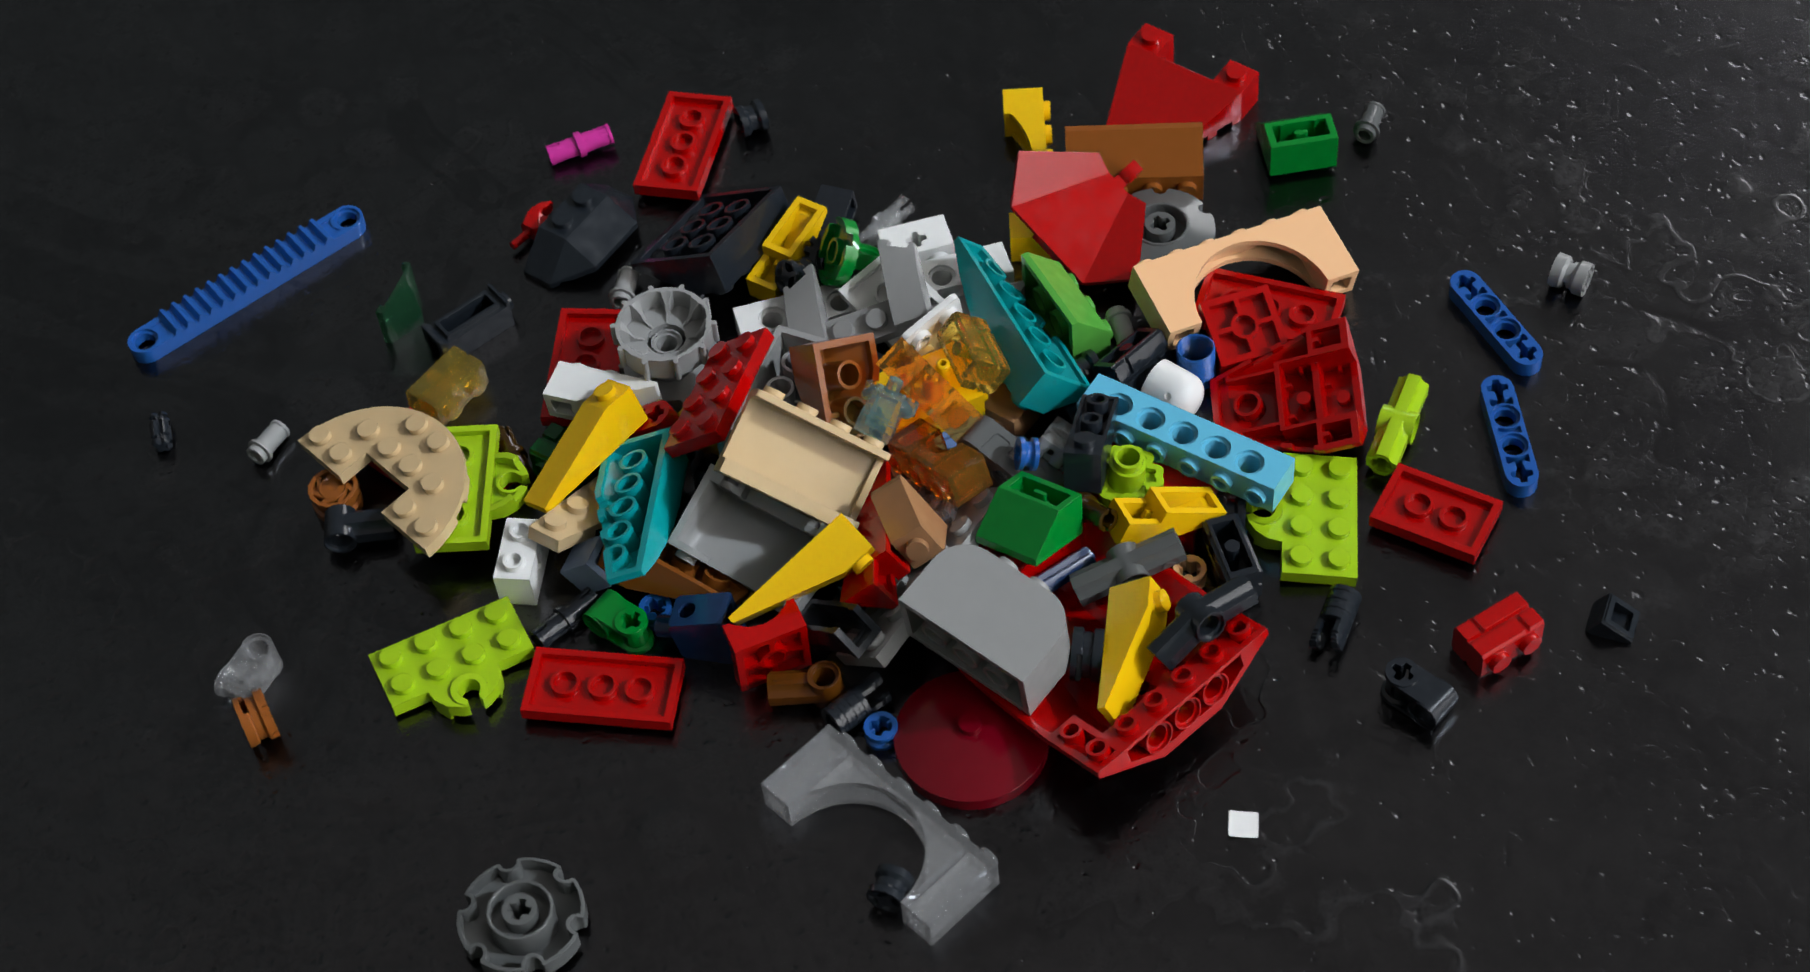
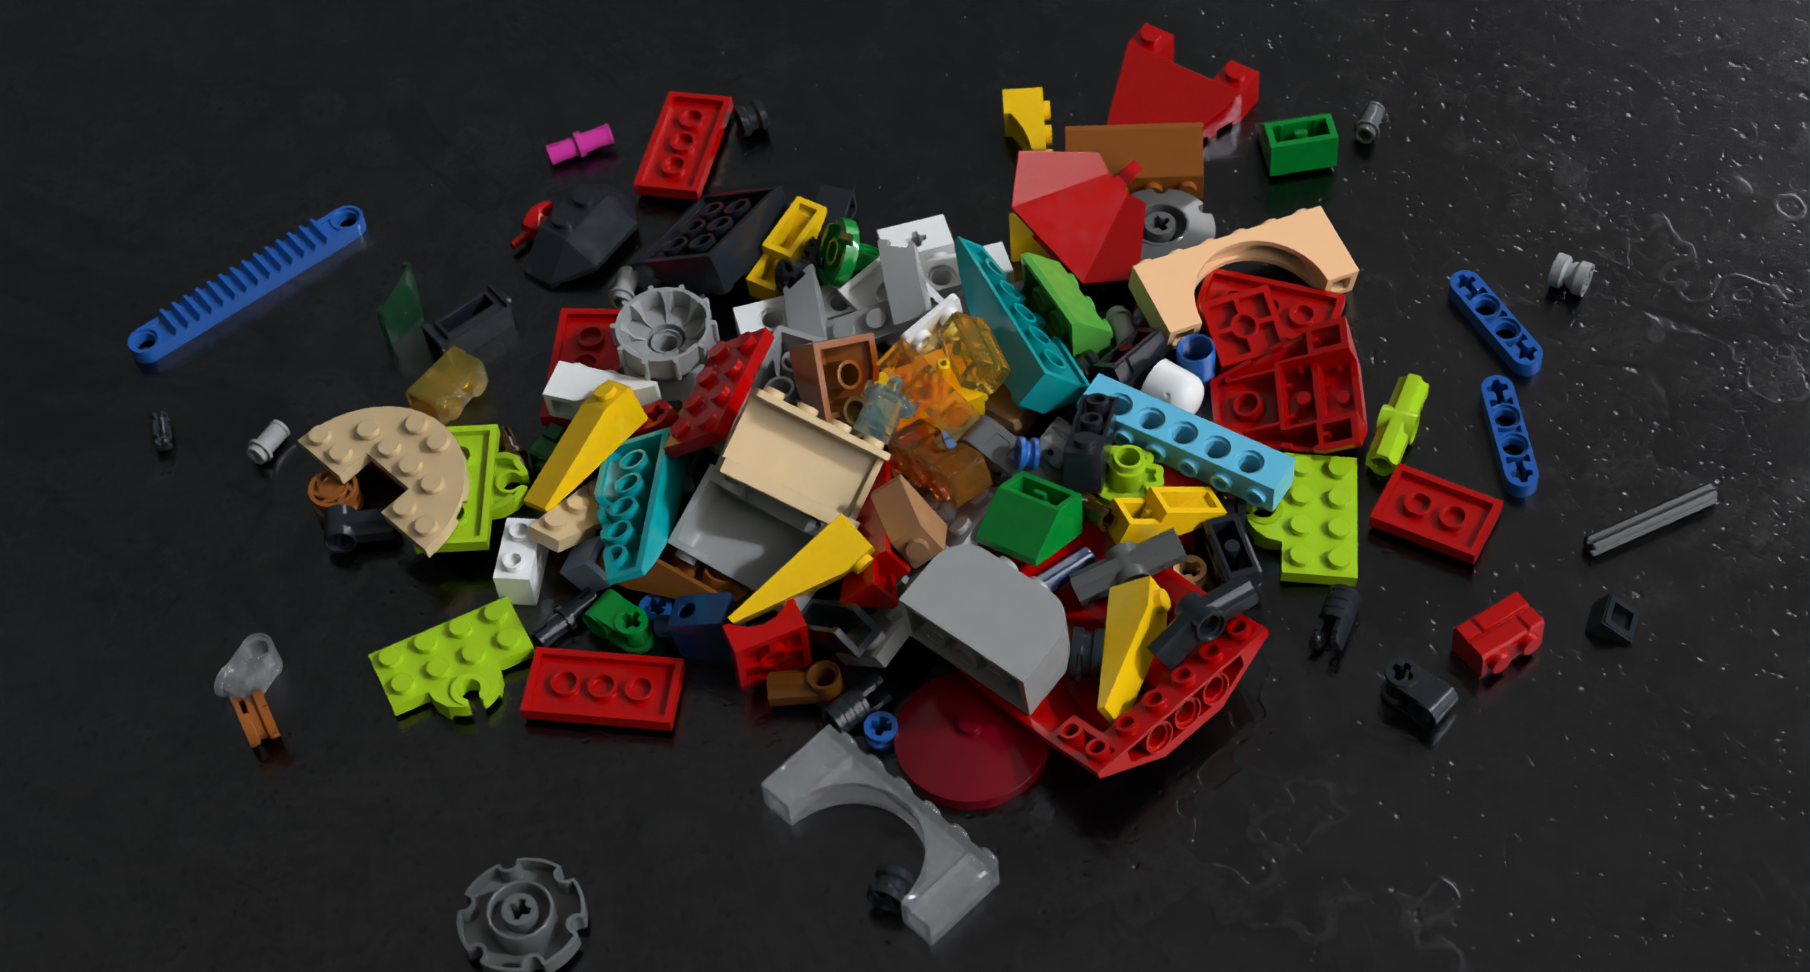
clear pin [859,195,915,247] -> none
white sticker [1228,810,1259,838] -> none
none -> black axle [1583,483,1718,556]

